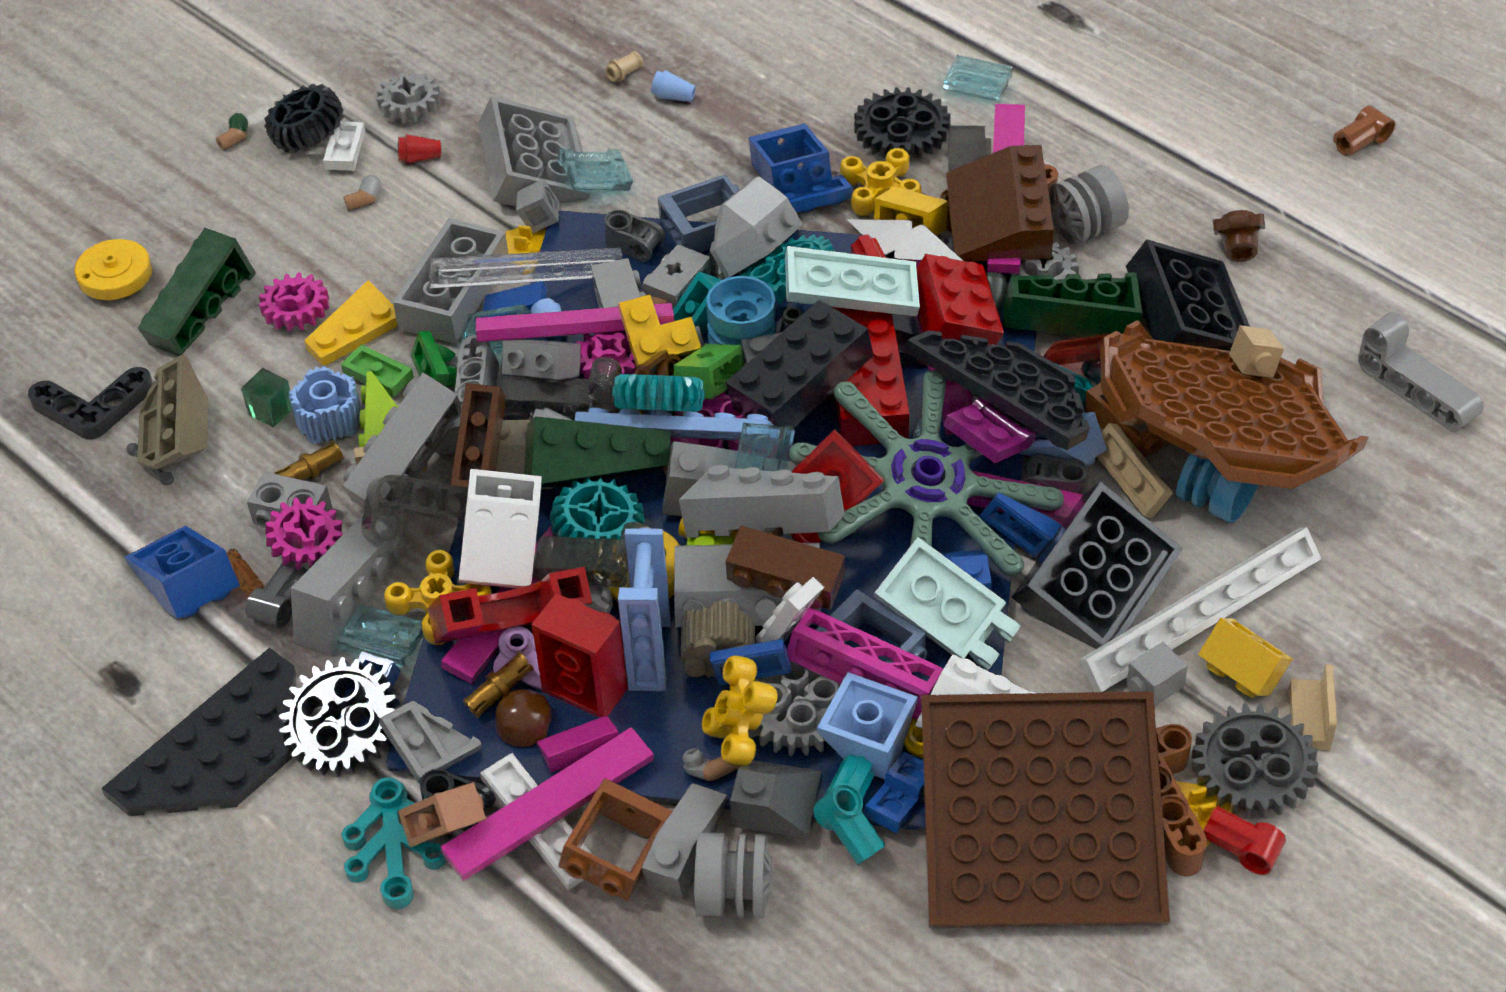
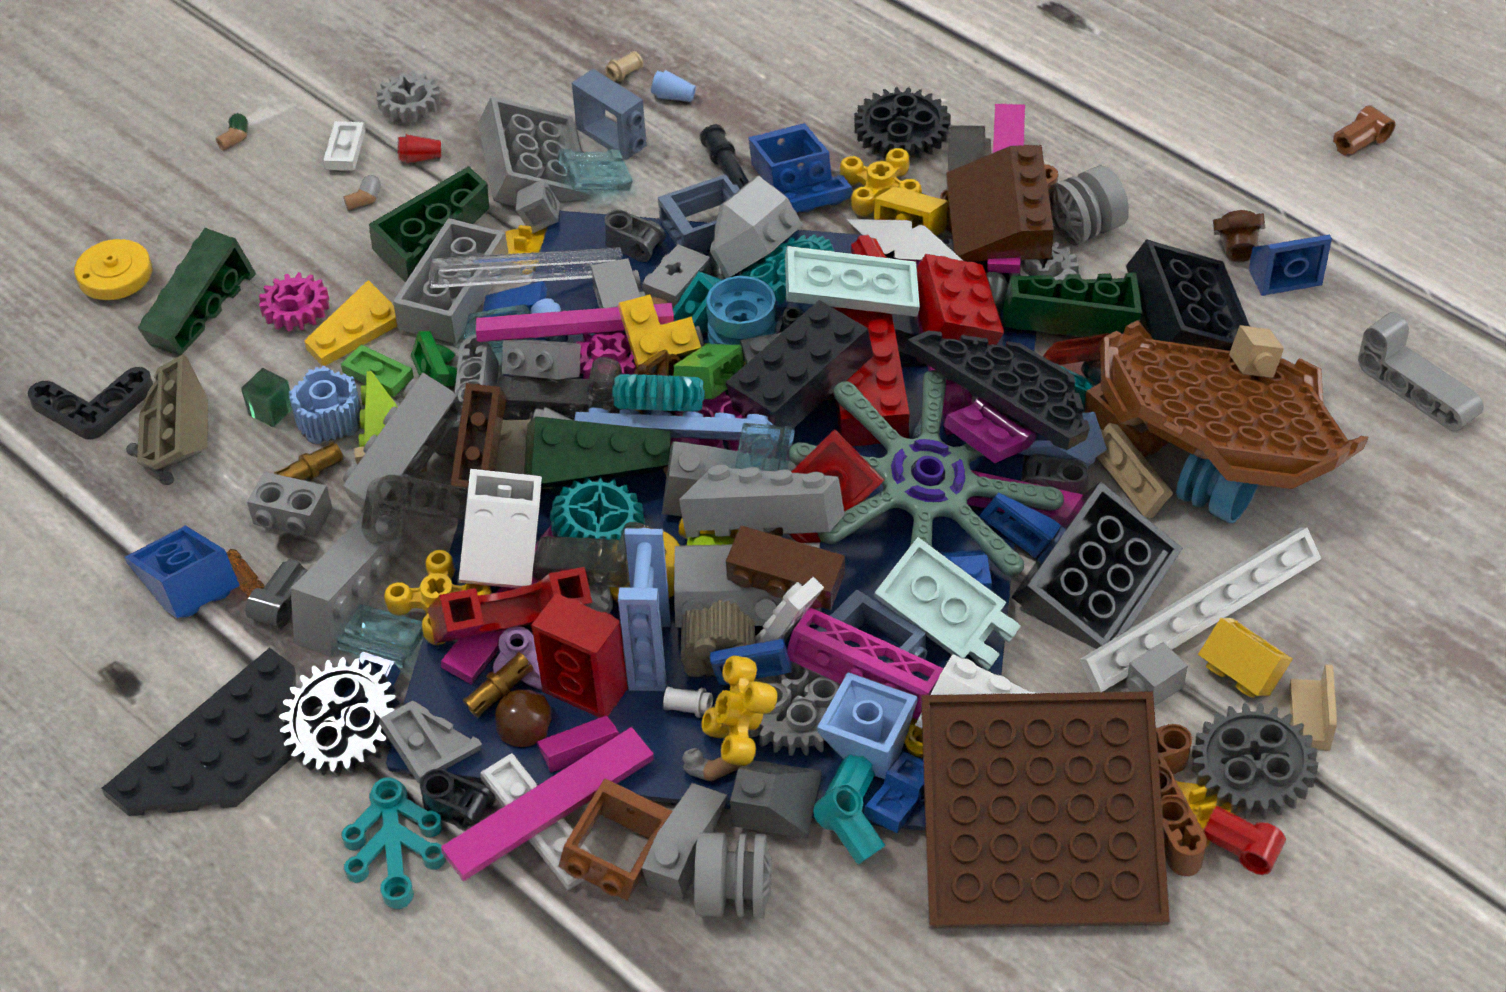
black gear [264,83,344,153] -> none
dark pink gear [266,497,343,570] -> none
nougat slope [398,782,486,847] -> none
clear light blue plate [943,55,1013,102] -> none
none -> dark green wedge [369,166,489,282]
none -> sand blue window [571,69,647,161]
none -> white pin [663,687,713,718]
none -> black pin [699,124,749,189]
none -> blue slope [1249,234,1332,296]

